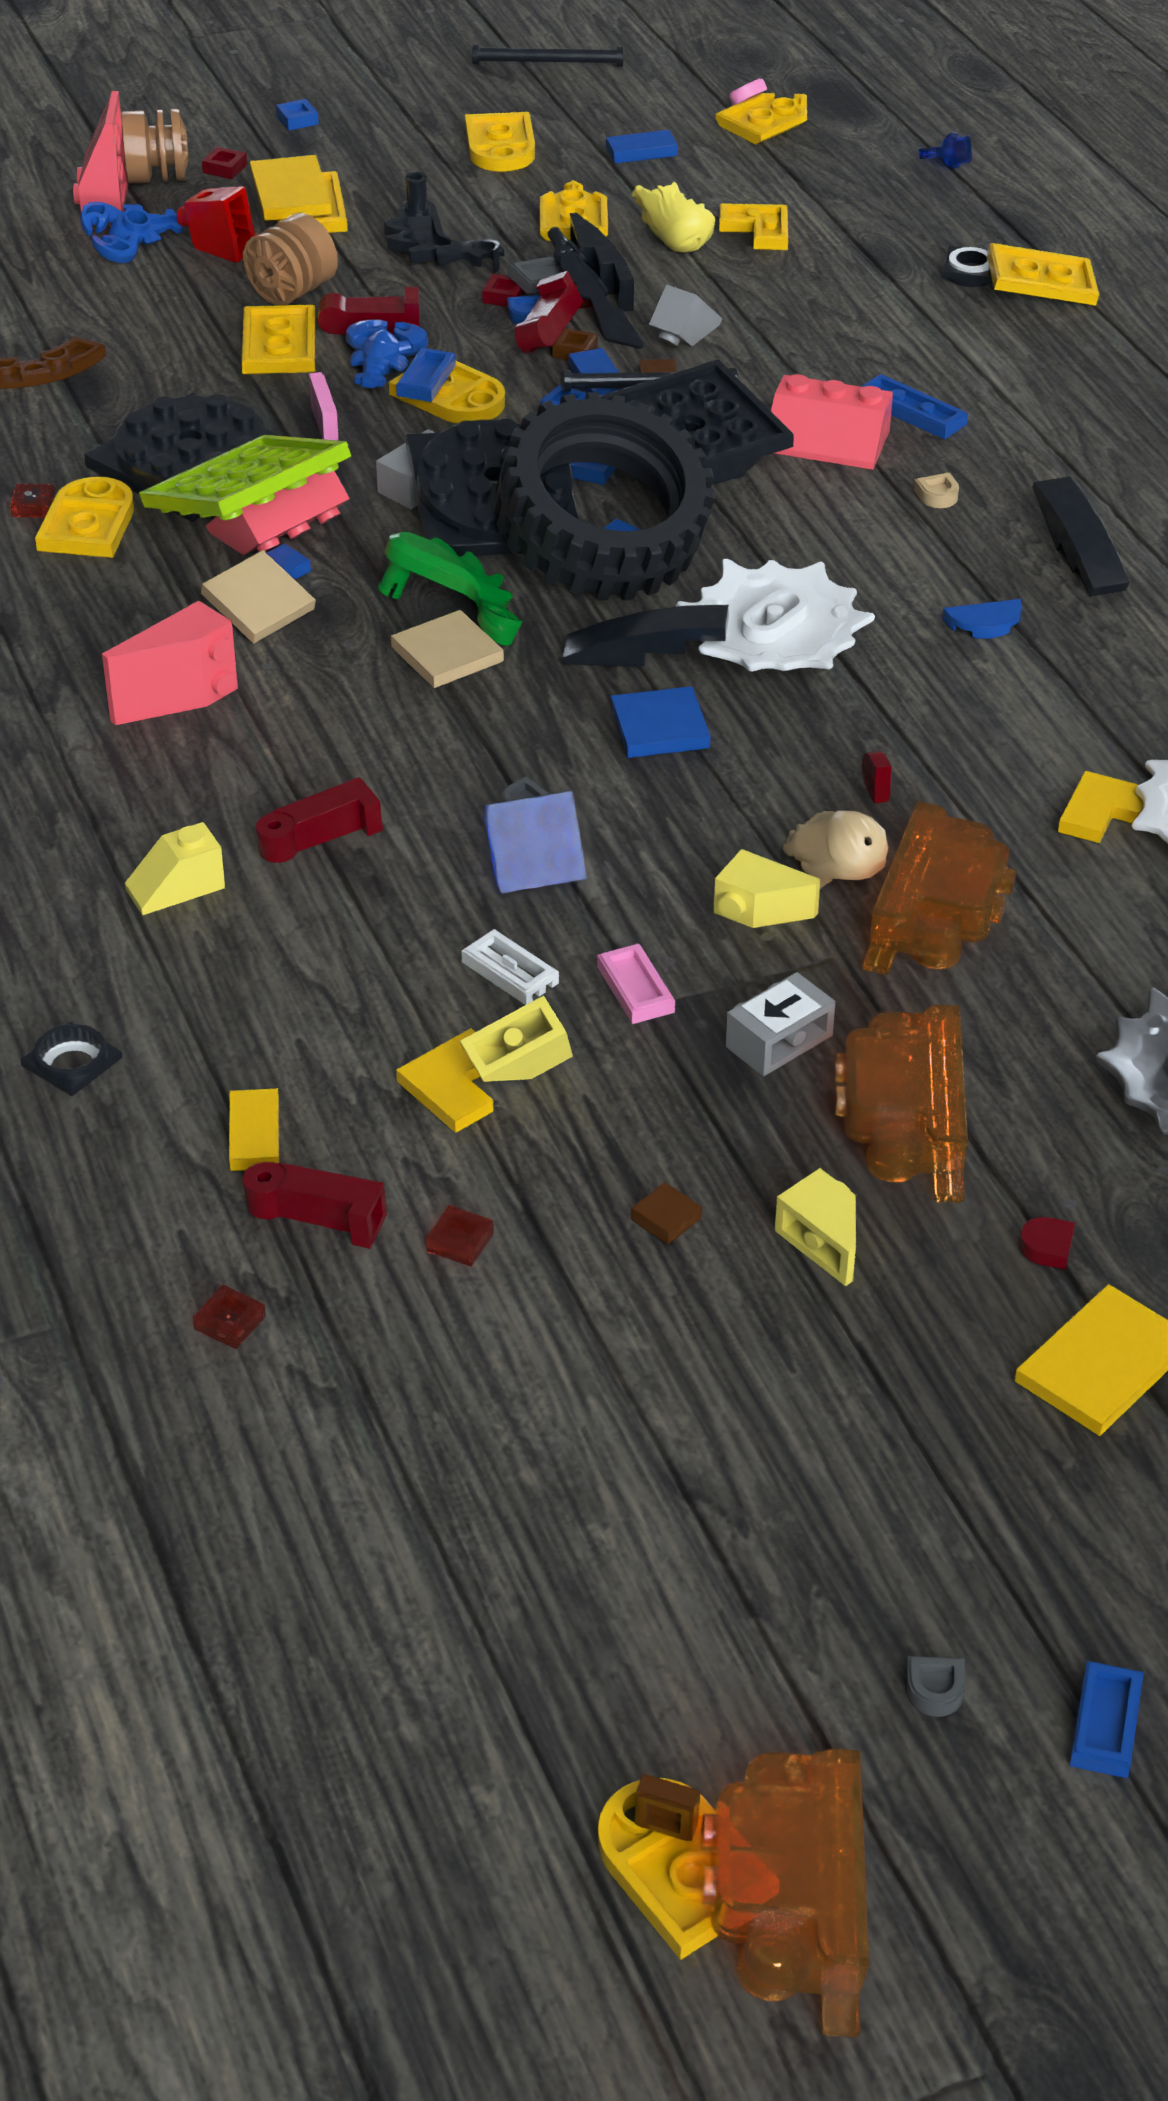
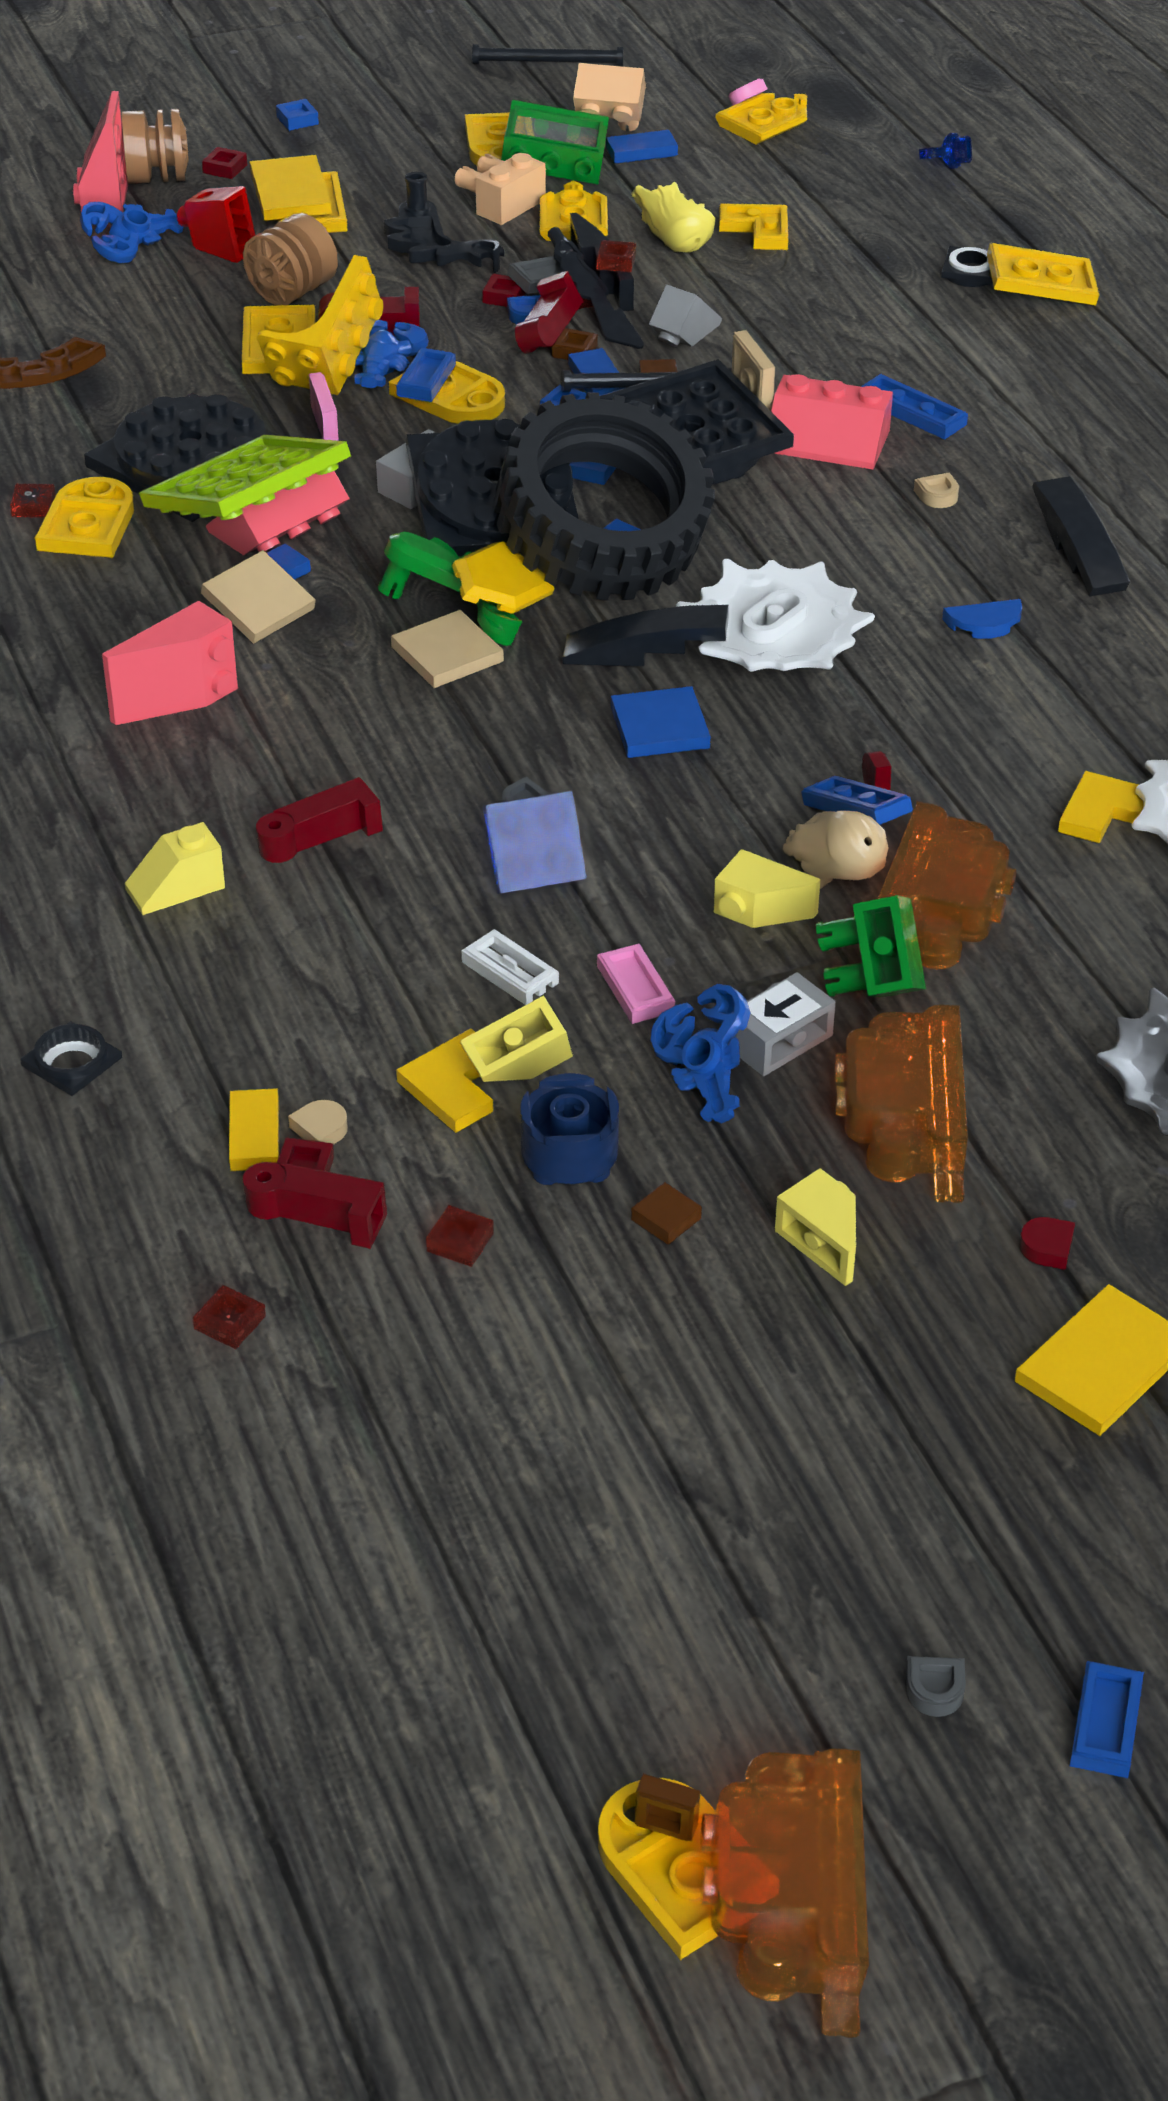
none -> yellow bracket [257,255,383,395]
none -> dark red tile [277,1137,334,1172]
none -> tan tile [288,1100,348,1145]
none -> yellow tile [452,541,554,614]
none -> light nougat brick [455,153,546,225]
none -> green window [501,100,609,184]
none -> dark blue brick [520,1073,619,1185]
none -> light nougat brick [573,63,646,131]
none -> clear red tile [597,240,636,272]
none -> blue animal [650,984,751,1123]
none -> tan tile [732,330,775,411]
none -> blue tile [801,776,913,825]
none -> green brick [816,895,926,997]

